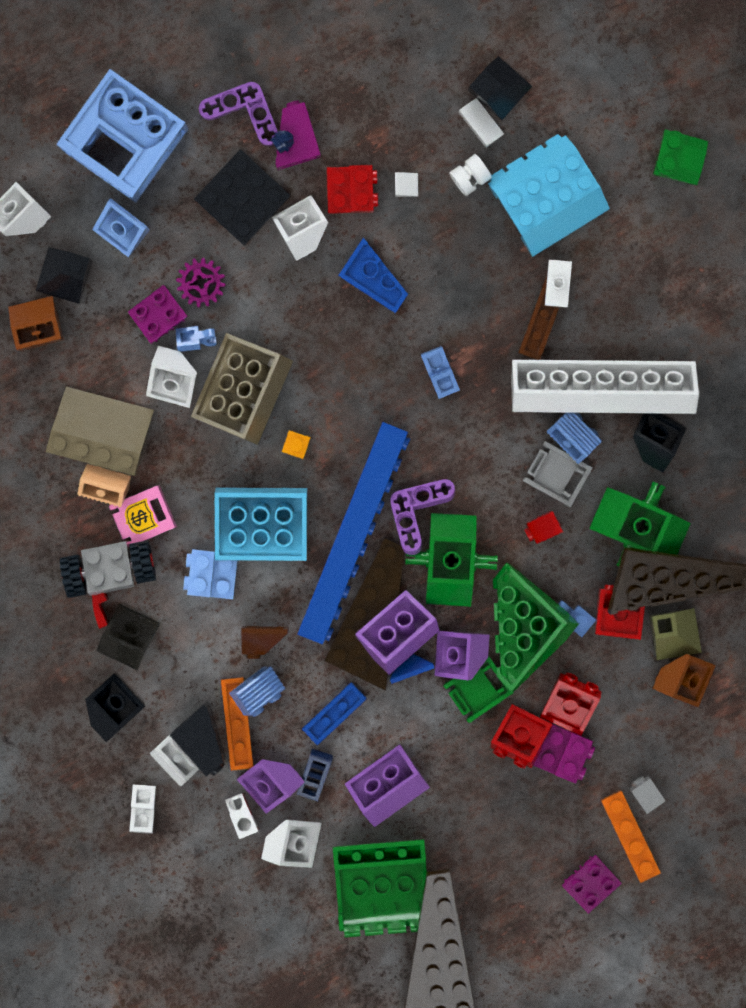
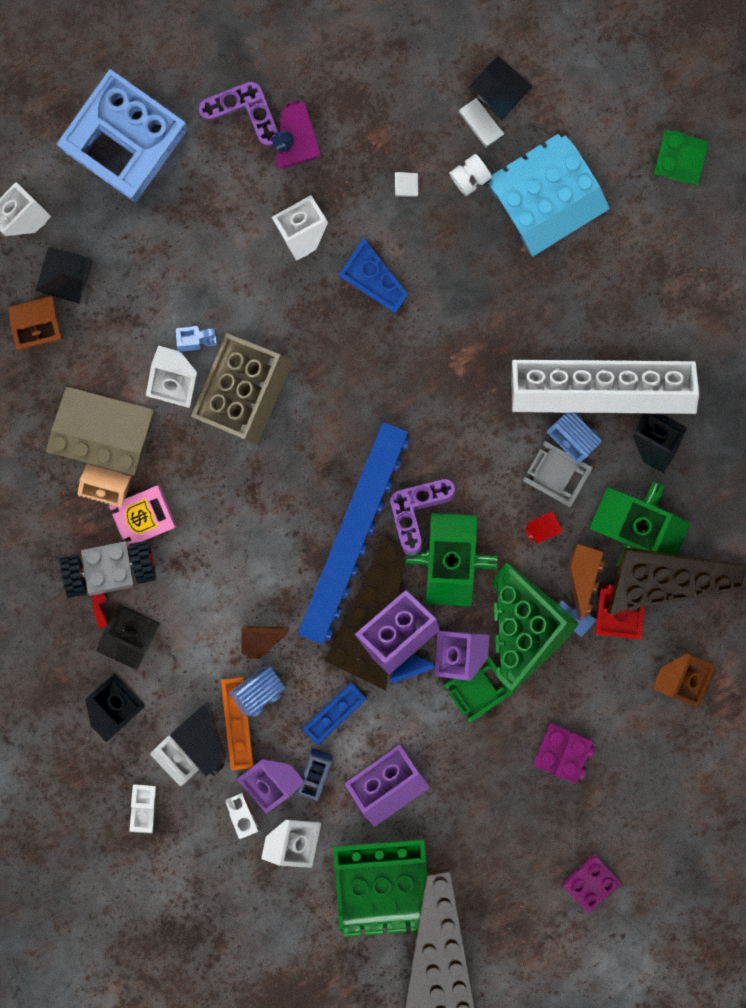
light blue slope [92,199,150,257] -> none
magenta hinge [128,285,187,344] -> none
magenta gear [176,258,226,308] -> none
light blue plate [183,549,238,599] -> none
black plate [194,149,291,246] -> none
medium azure slope [215,488,307,561] -> none
light orange plate [282,430,311,459] -> none
red plate [327,165,378,214] -> none
medium blue slope [420,346,460,399] -> none
red plate [491,704,553,769] -> none
reddish brown plate [518,275,559,360] -> none
red plate [540,672,602,736] -> none
white plate [544,260,572,308] -> none
orange plate [601,790,661,883] -> none
light grey brick [629,776,665,814] -> none
olive slope [649,608,702,660] -> none
none -> dark orange slope [568,544,605,621]

